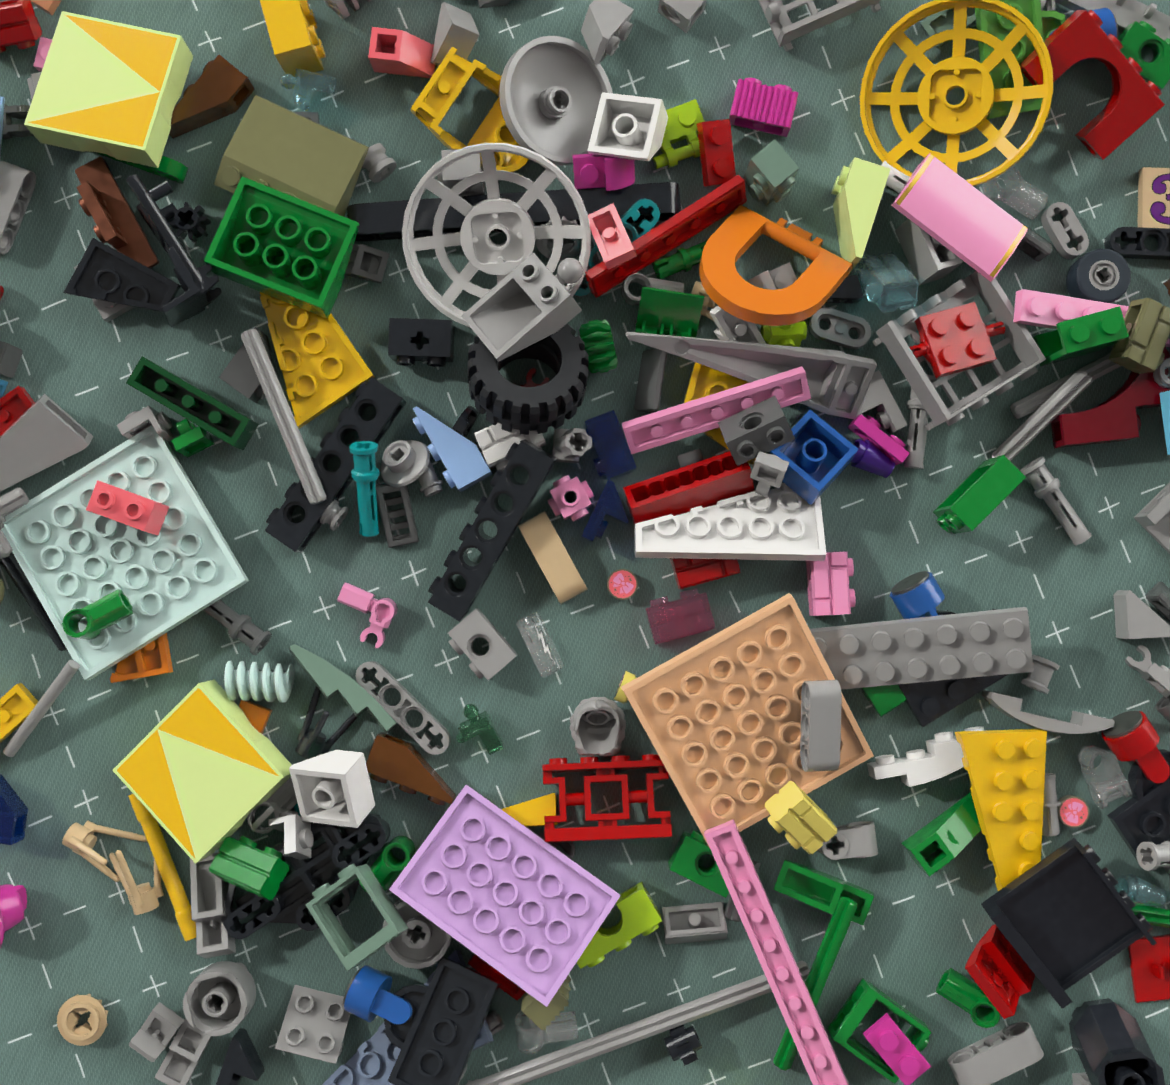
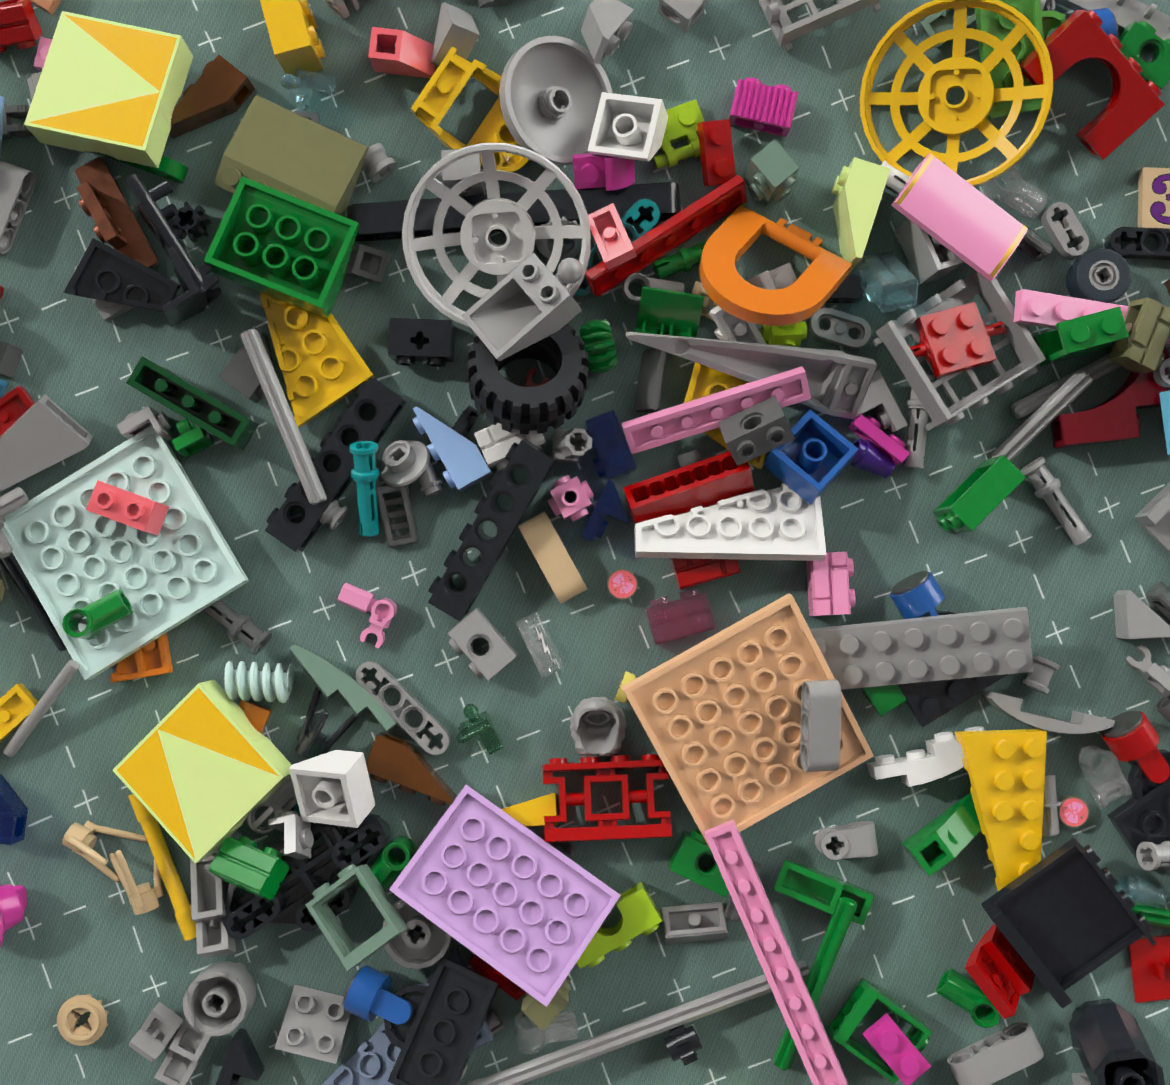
light grey plate [750,451,789,497] -> none
light yellow brick [765,781,838,854] -> none

